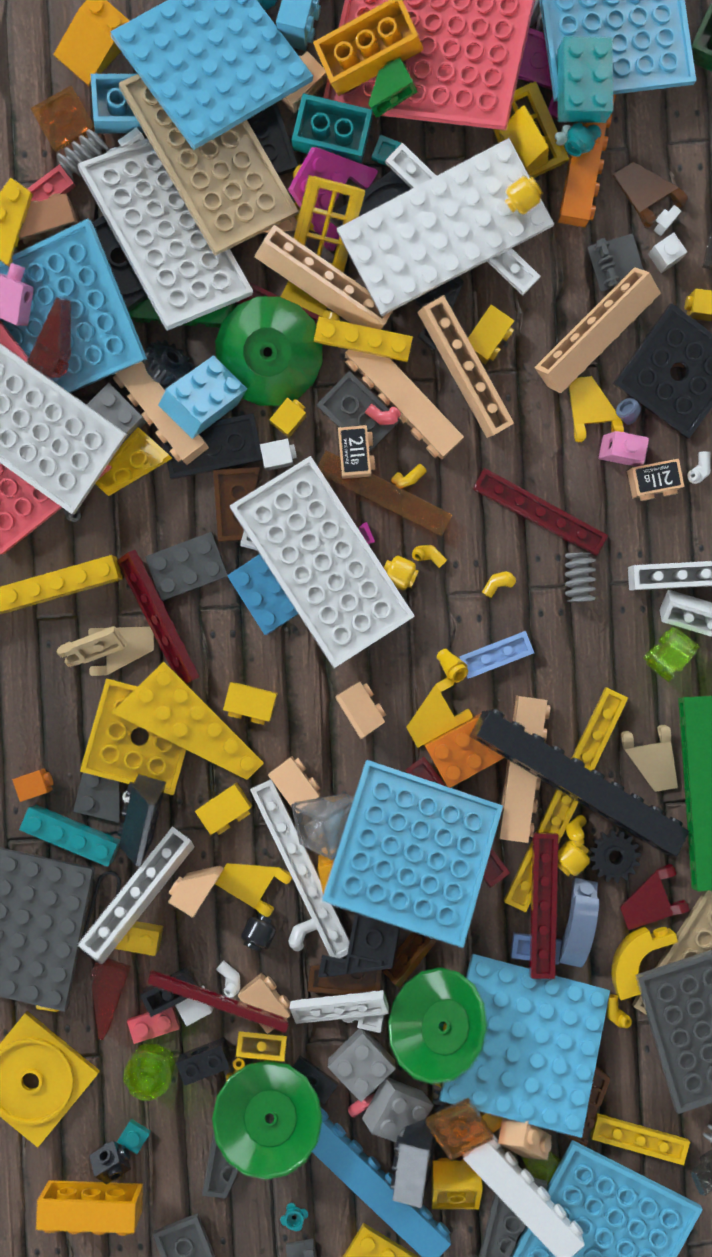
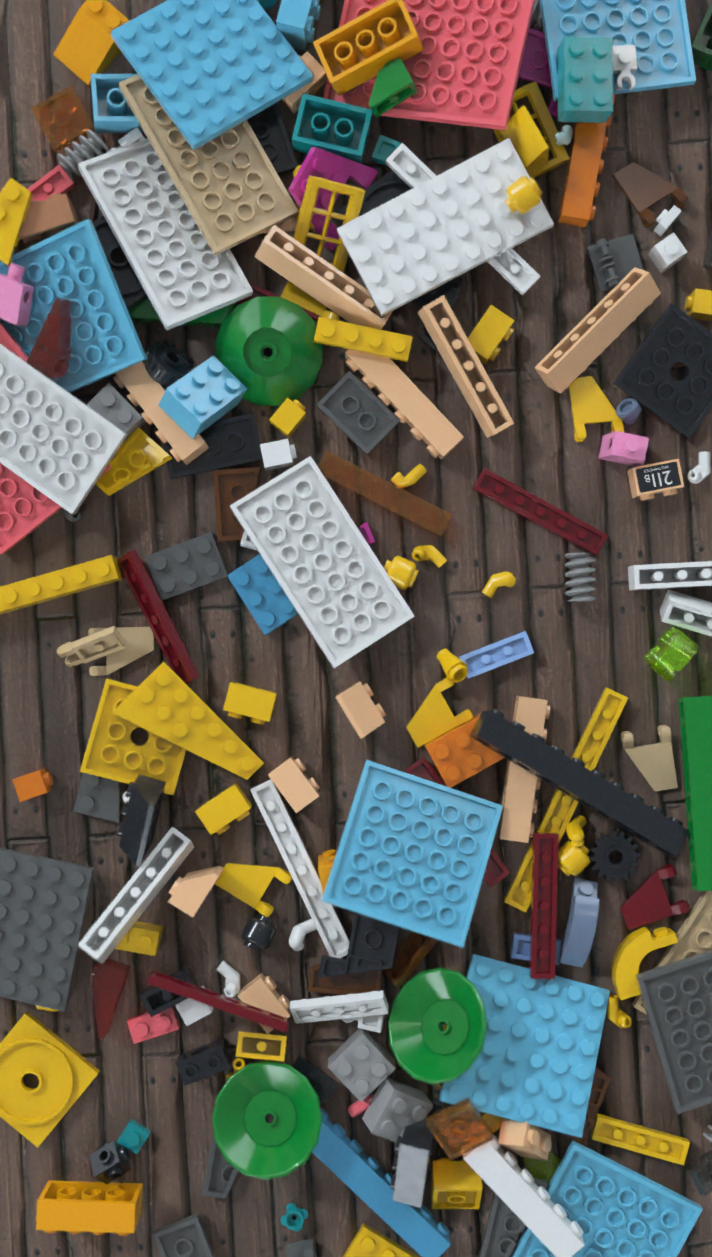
teal brick [19,804,120,867] -> none
black piece [81,871,121,958] -> none
clear neon green brick [123,1044,175,1101] -> none
clear slope [291,793,354,860] -> none
brick [338,425,375,479] -> none
coral arm [365,404,401,425] -> none
teal animal [565,123,601,157] -> none
none -> white plate [613,45,637,91]

